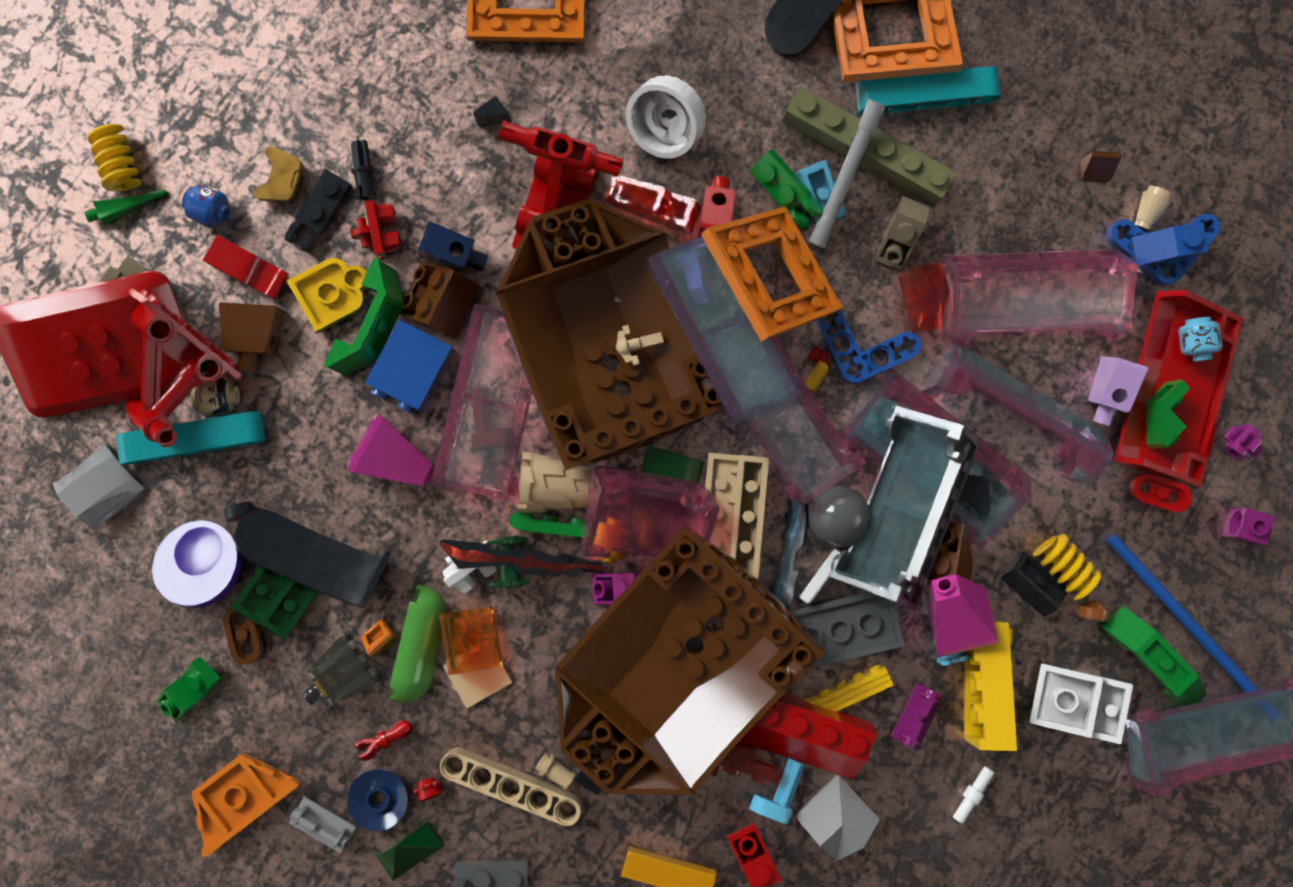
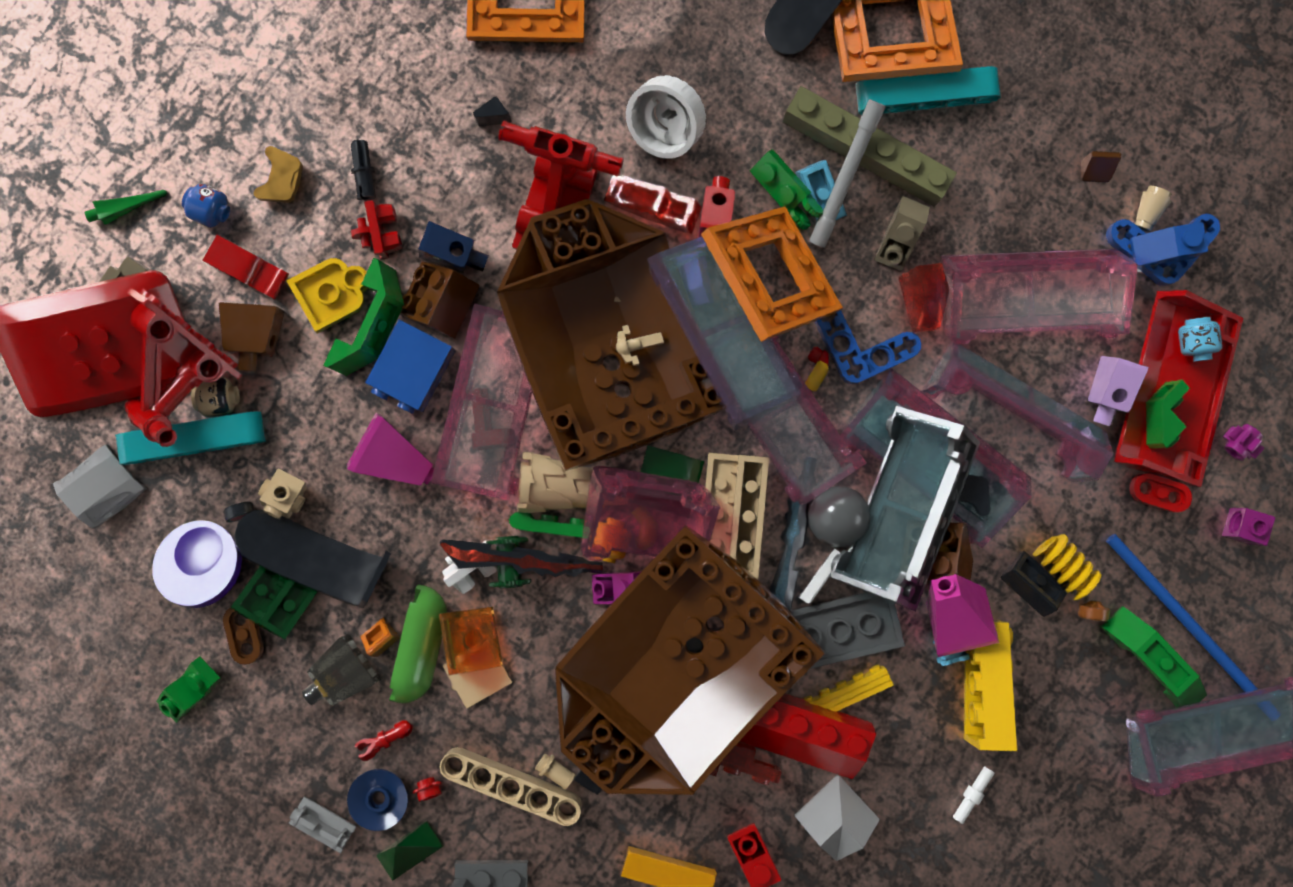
yellow piece [87,124,142,191] -> none
orange wing [191,753,302,858] -> none
black hinge [284,169,353,253] -> none
medium azure piece [749,758,805,825] -> none
magenta hinge [891,682,944,750] -> none
white slope [1029,663,1133,744] -> none
none -> tan brick [258,468,307,519]

